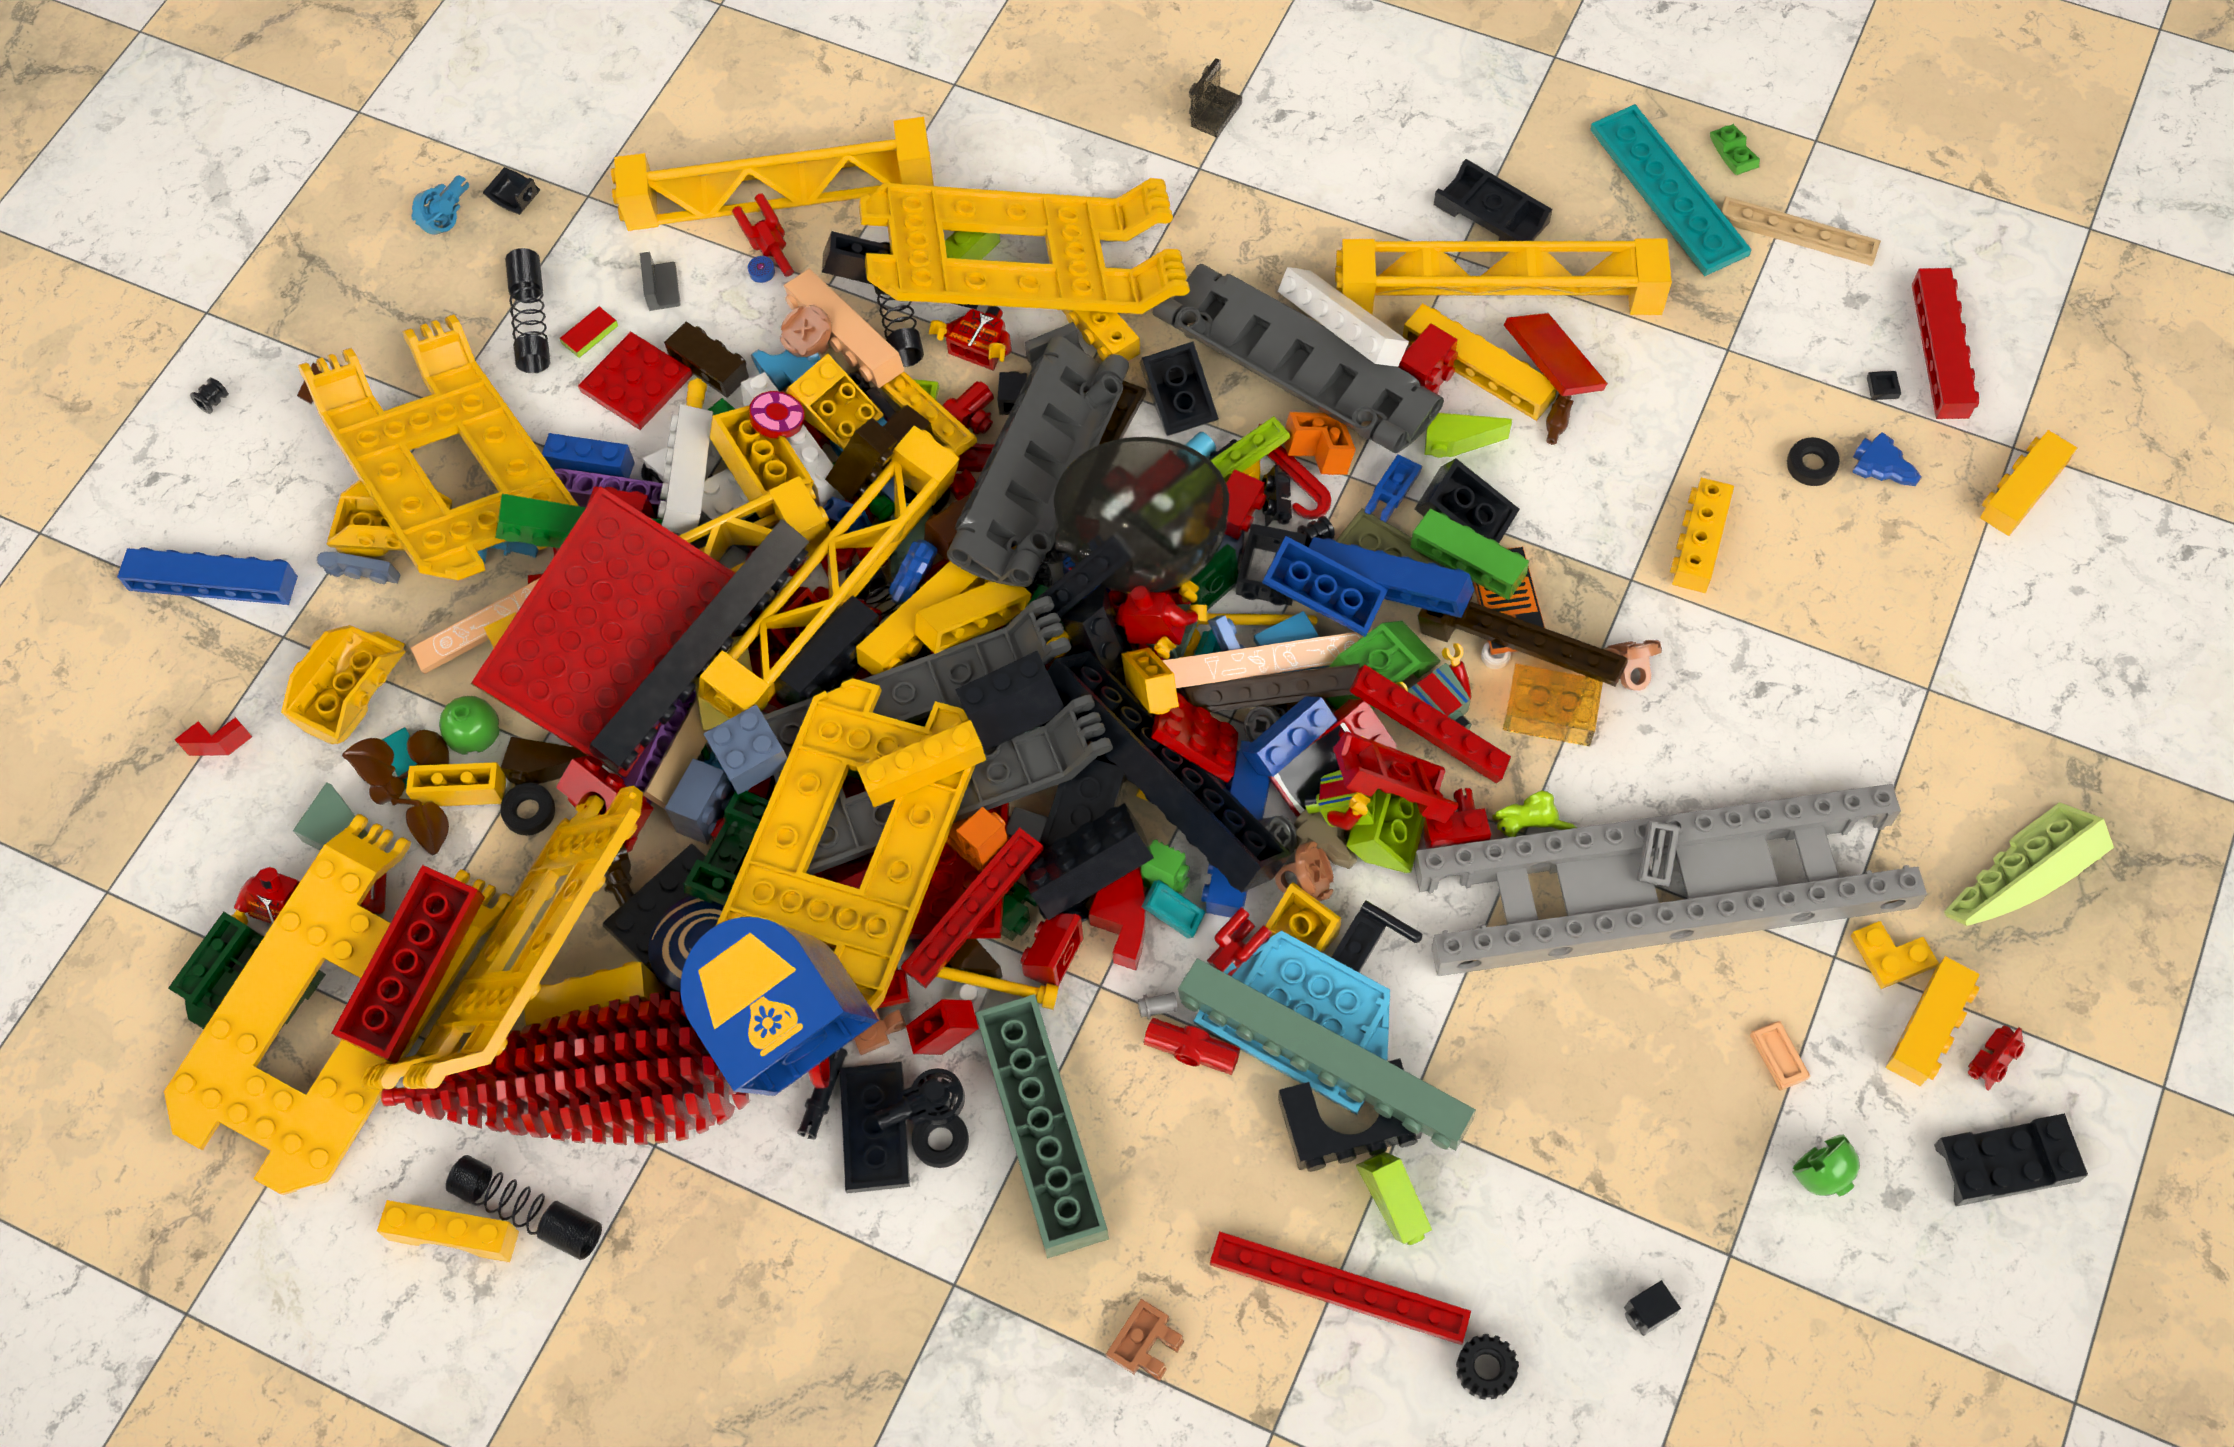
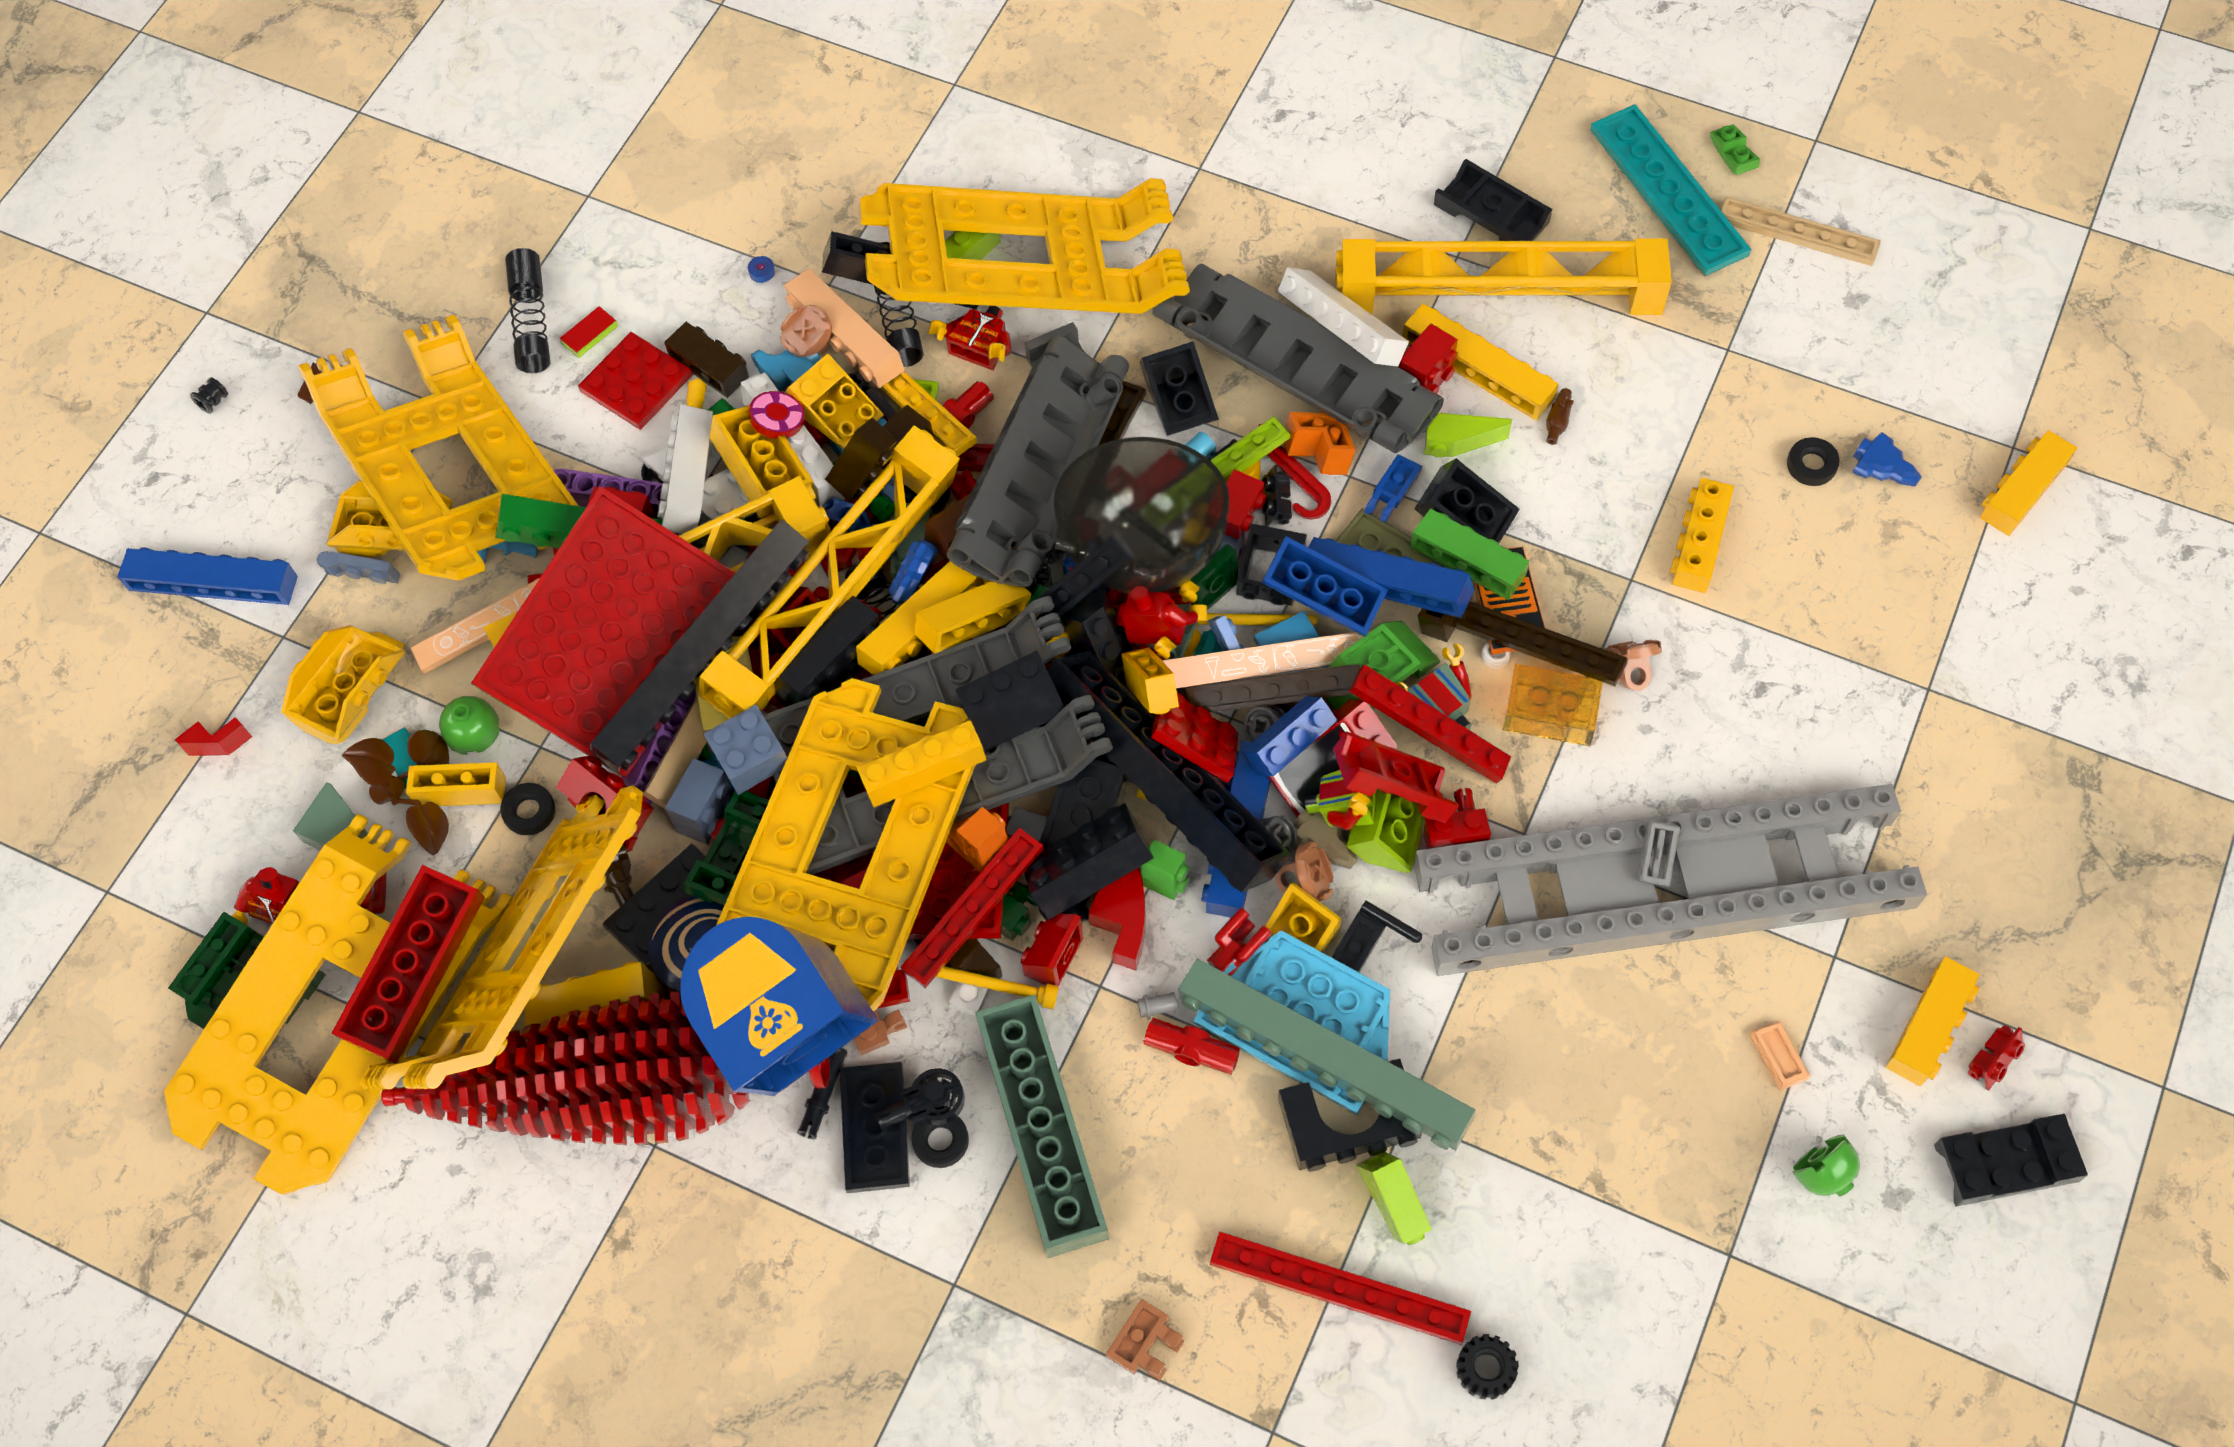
yellow arch [377,1200,519,1263] -> none
dark azure pin [411,175,469,235] -> none
black piece [445,1155,602,1260] -> none
black piece [483,167,540,215] -> none
dark brown slope [500,737,587,785] -> none
blue brick [542,433,635,478] -> none
yellow piece [611,117,934,231] -> none
dark grey panel [640,252,681,311] -> none
red plant [732,193,794,277] -> none
red brick [906,999,979,1055] -> none
red plate [968,409,993,434] -> none
black brick [997,371,1027,415] -> none
yellow brick [1057,309,1140,361] -> none
teal tile [1141,880,1205,939] -> none
clear smoke bracket [1189,58,1242,138] -> none
black bush [1297,516,1335,547] -> none
lime animal [1492,790,1577,838] -> none
red tile [1504,313,1608,396] -> none
black brick [1624,1280,1681,1336] -> none
yellow plate [1851,921,1939,989] -> none
black tile [1867,371,1901,400] -> none
red brick [1912,268,1979,419] -> none
yellowish green wedge [1944,802,2114,926] -> none

